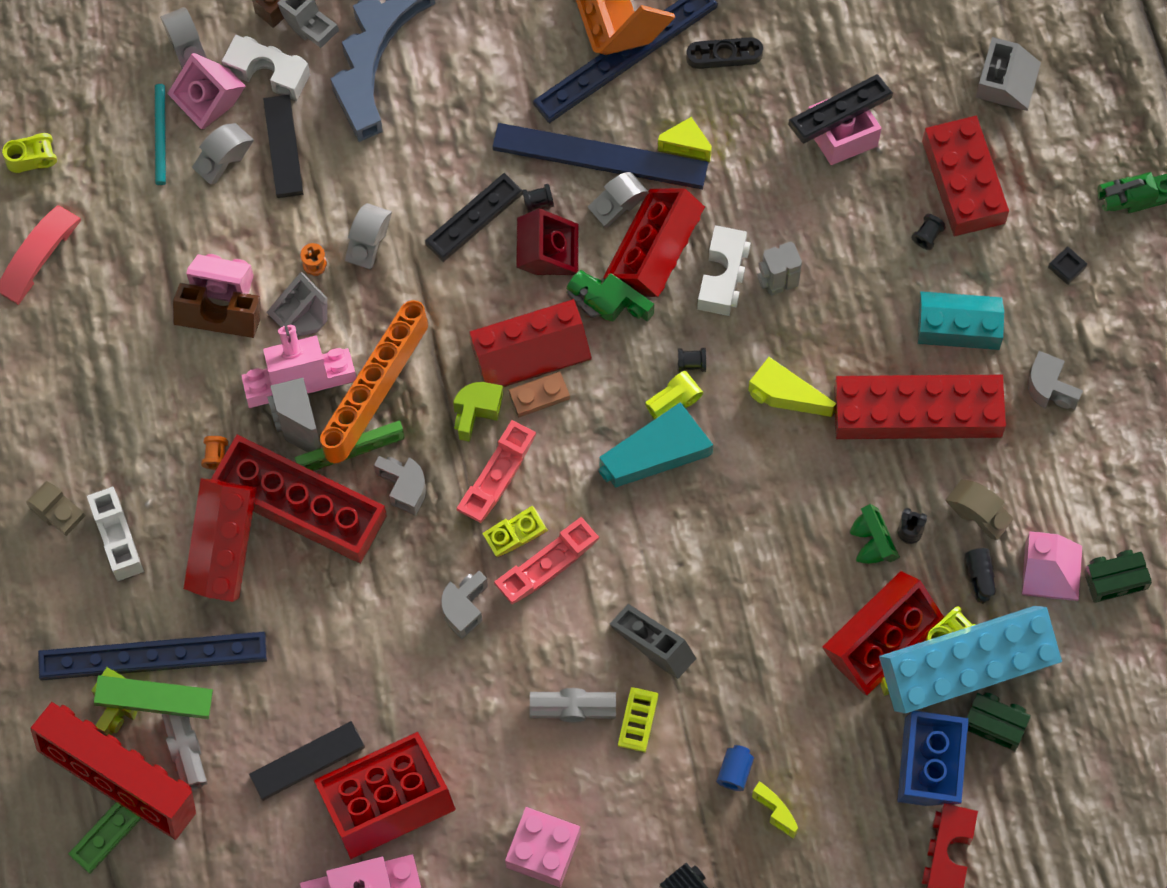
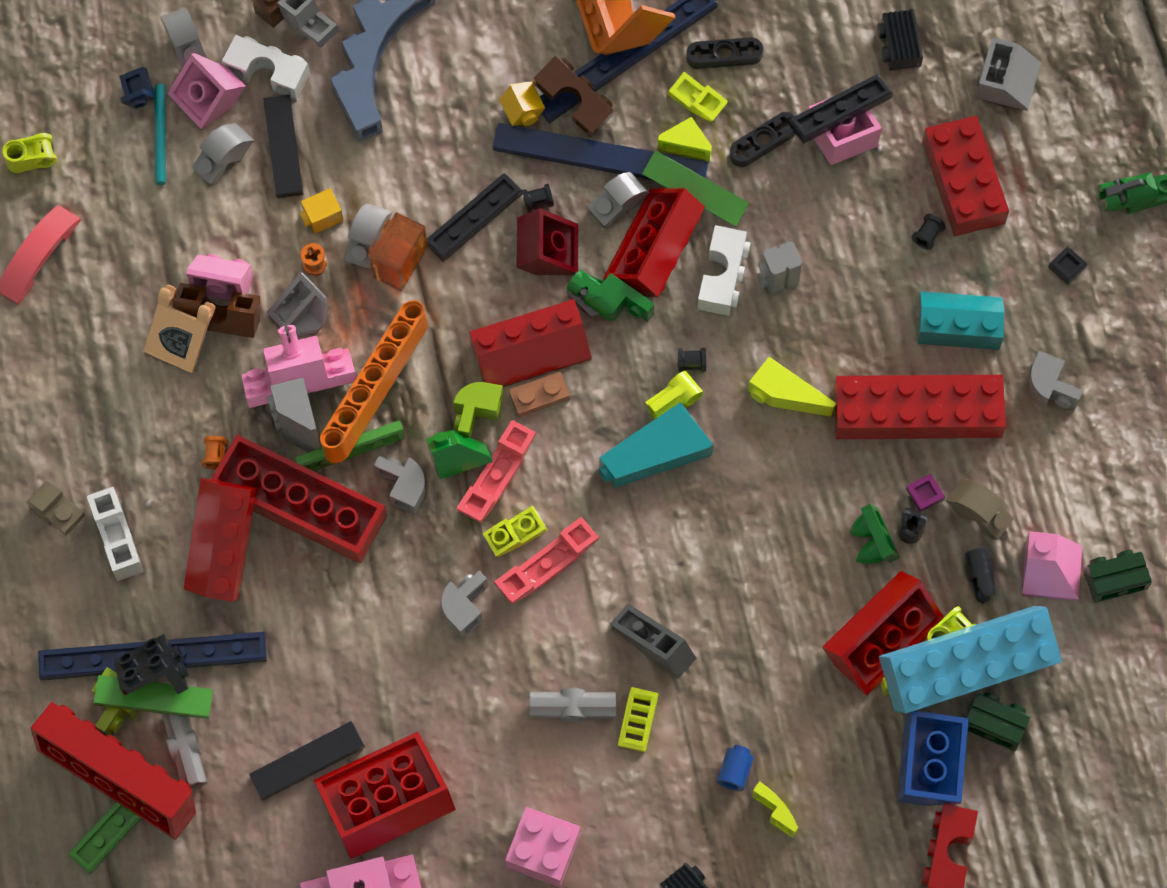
none -> black bracket [114,634,189,695]
none -> dark blue bracket [119,67,155,109]
none -> light nougat flag [143,285,216,373]
none -> yellow brick [299,188,344,234]
none -> clear orange brick [368,212,428,292]
none -> green slope [426,430,493,479]
none -> yellow brick [499,82,545,126]
none -> reddish brown arch [533,55,614,138]
none -> bright green tile [642,150,750,227]
none -> neon yellow slope [667,72,728,122]
none -> black beam [730,112,796,167]
none -> black brick [877,9,923,71]
none -> magenta plate [906,474,945,513]

